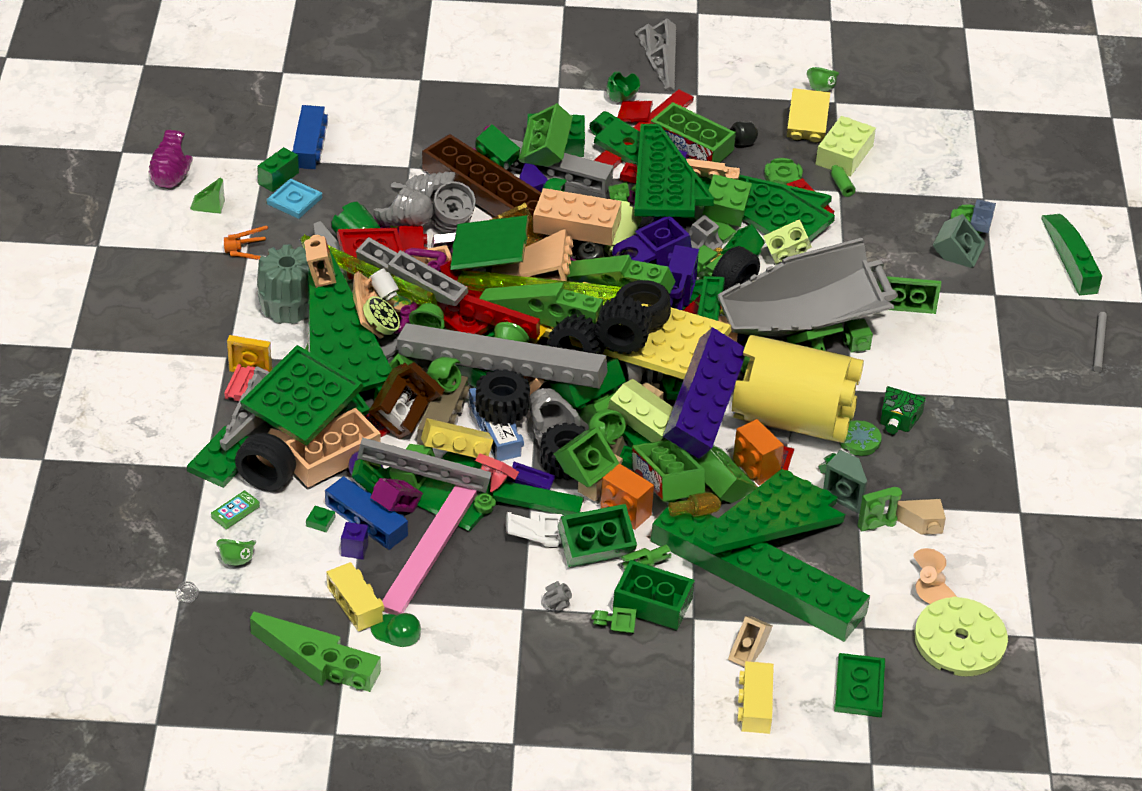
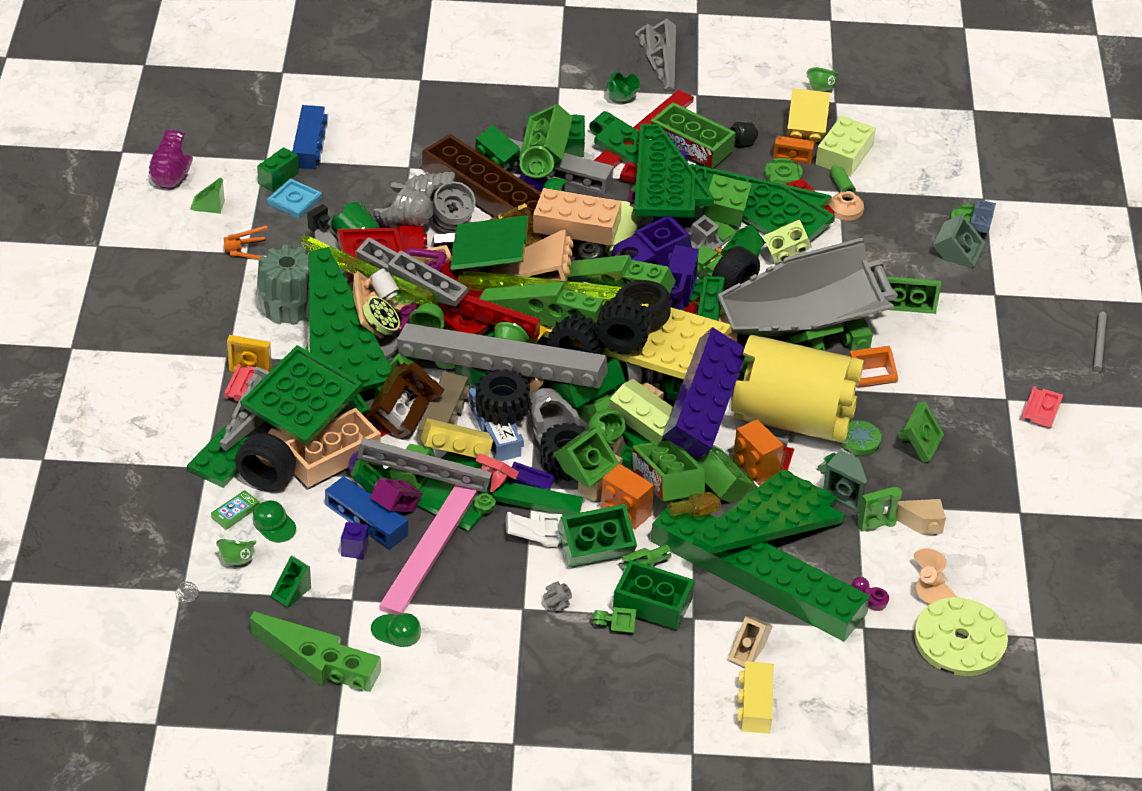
light nougat torso [304,235,336,288] -> none
green plate [306,505,336,532] -> none
light yellow brick [326,562,385,631] -> none
bright green helmet [427,357,461,393] -> none
bright green plate [608,182,630,202] -> none
red piece [617,100,653,123] -> none
light nougat hinge [686,159,740,180] -> none
green tile [834,653,885,718] -> none
green torso [880,386,926,434] -> none
green slope [1041,213,1102,296] -> none
none -> green cap [253,500,296,543]
none -> green slope [270,555,311,607]
none -> pearl dark grey tile [307,204,330,232]
none -> bright green helmet [520,146,554,180]
none -> orange tile [773,136,815,164]
none -> light nougat piece [829,191,864,221]
none -> orange tile [849,346,898,387]
none -> magenta plate [852,577,889,611]
none -> bright green tile [898,402,944,463]
none -> coral plate [1022,386,1063,428]

